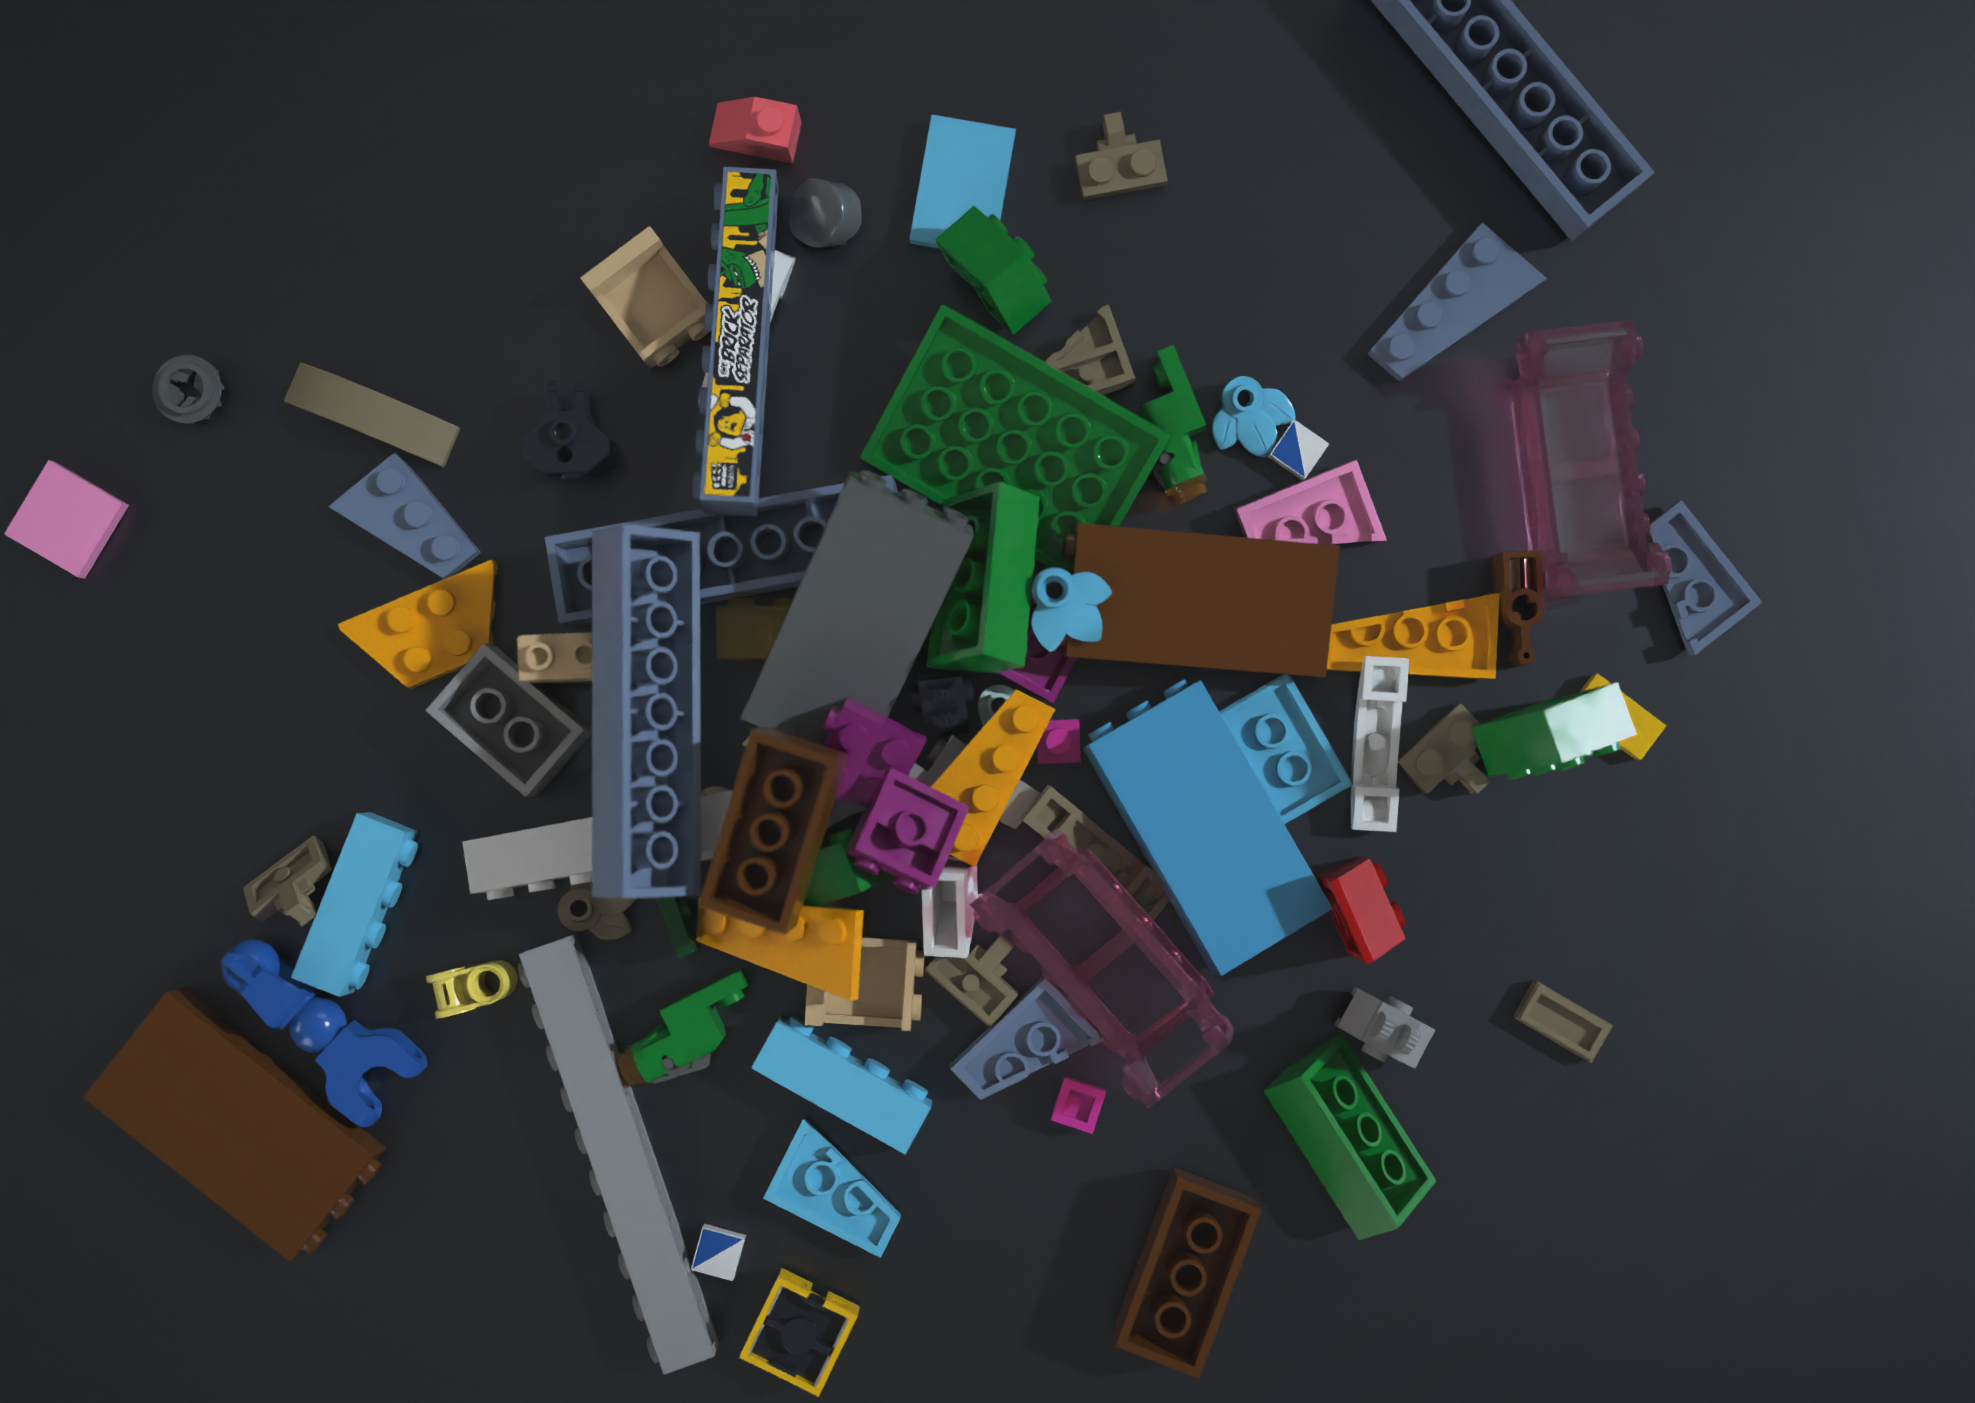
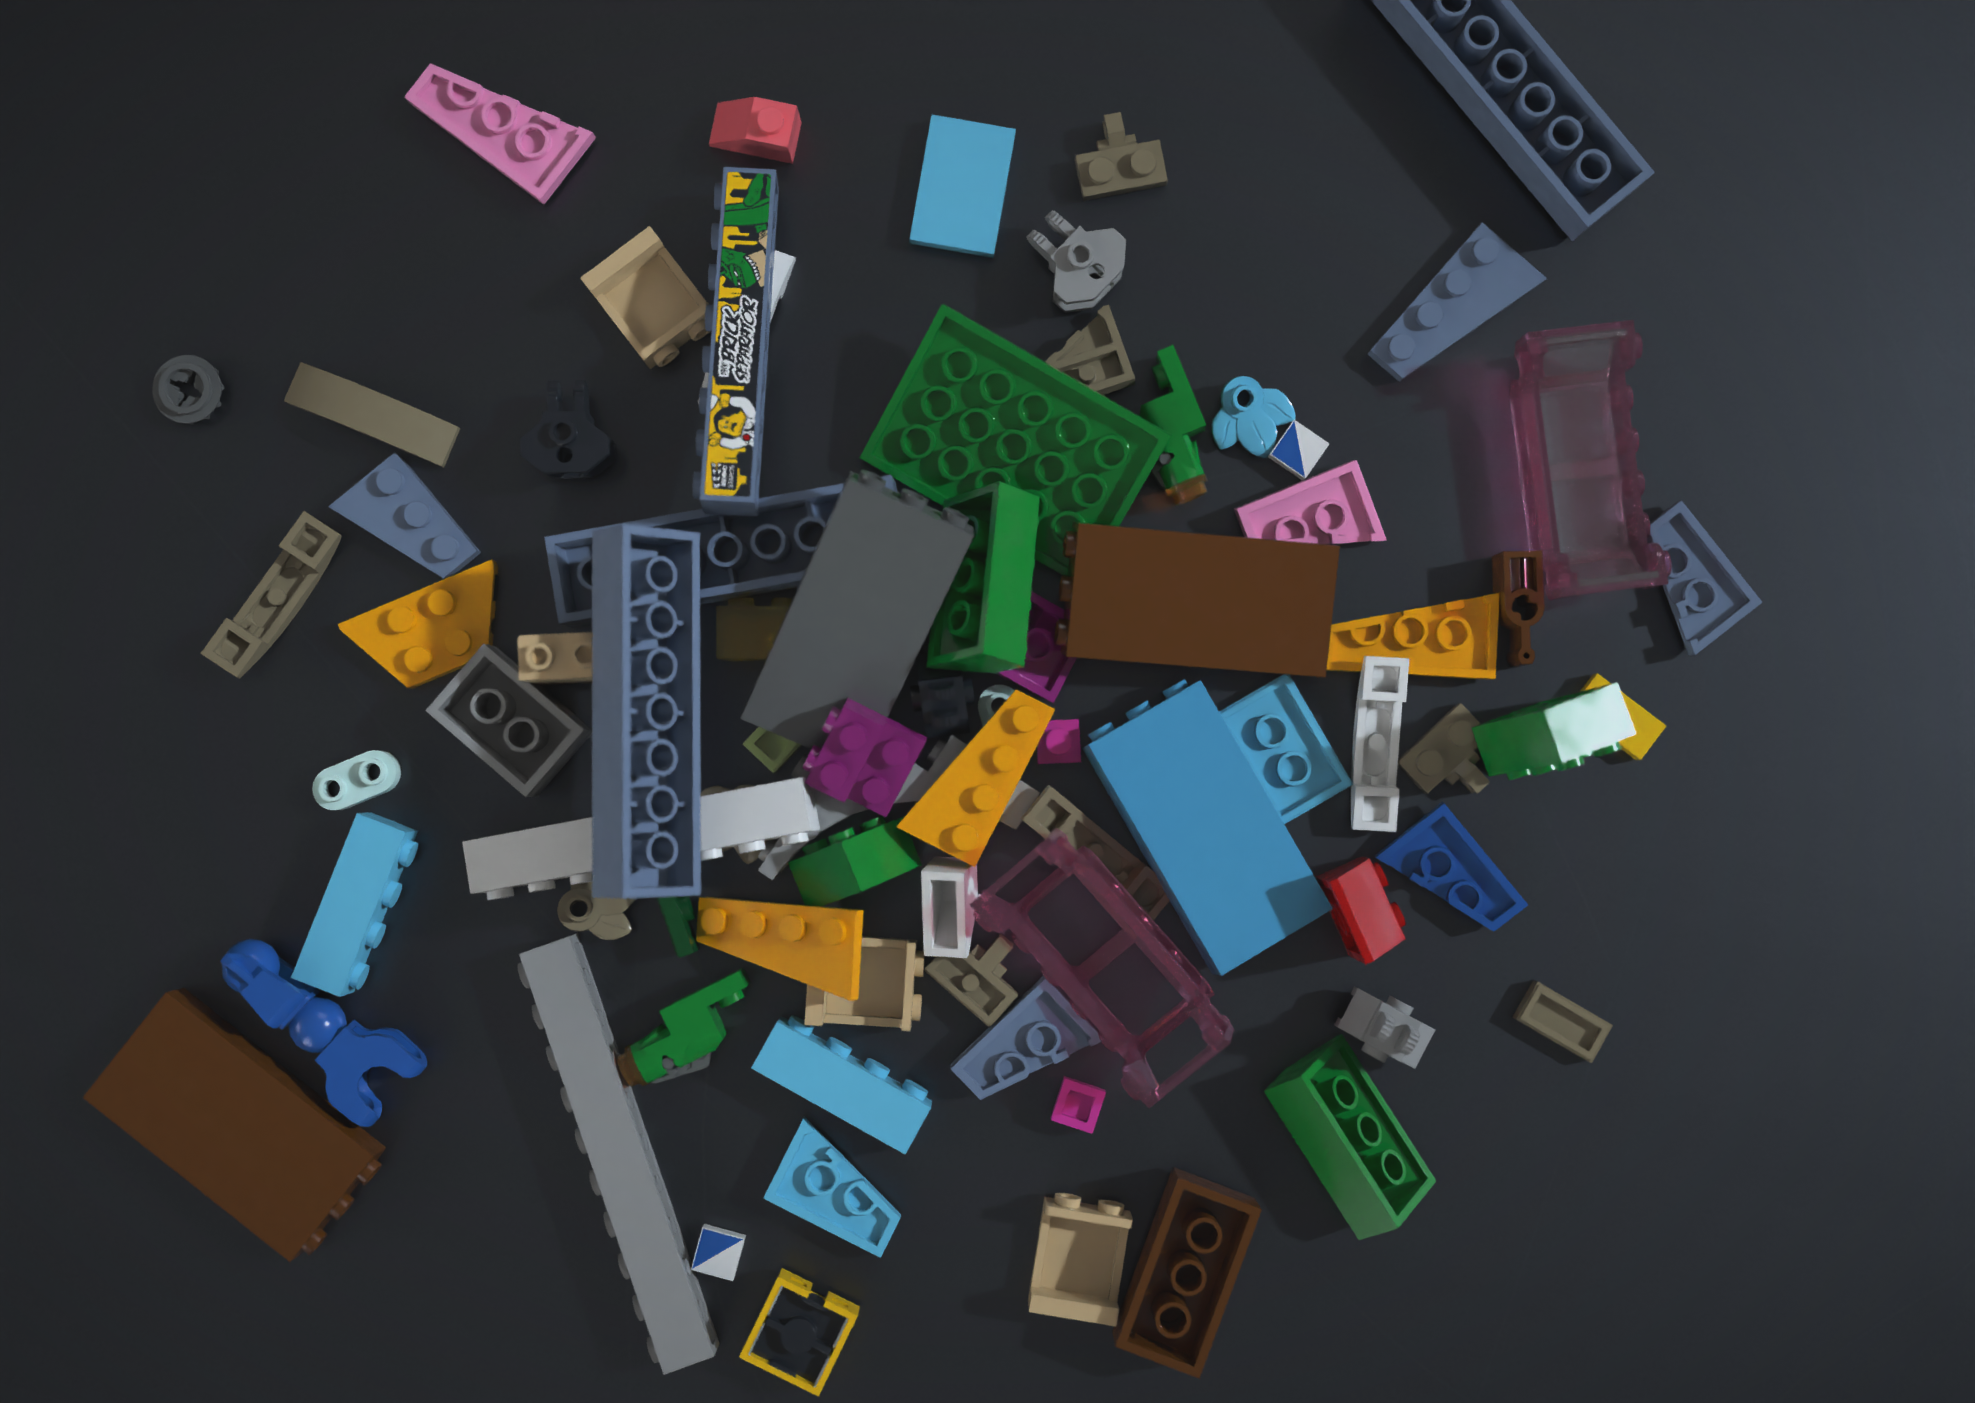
bright pink tile [4,460,129,579] -> none
dark tan hinge [243,836,332,926] -> none
light yellow piece [426,960,518,1019] -> none
reddish brown brick [698,726,849,935] -> none
dark grey hair [789,178,862,247] -> none
magenta plate [846,768,970,894] -> none
green brick [935,205,1051,335] -> none
medium azure plate [1031,568,1112,652] -> none
none -> dark tan slope [200,511,342,679]
none -> light aqua plate [312,750,401,810]
none -> bright pink wing [404,63,596,205]
none -> light grey hinge [1027,210,1126,313]
none -> tan panel [1028,1193,1133,1326]
none -> blue wing [1375,802,1528,932]

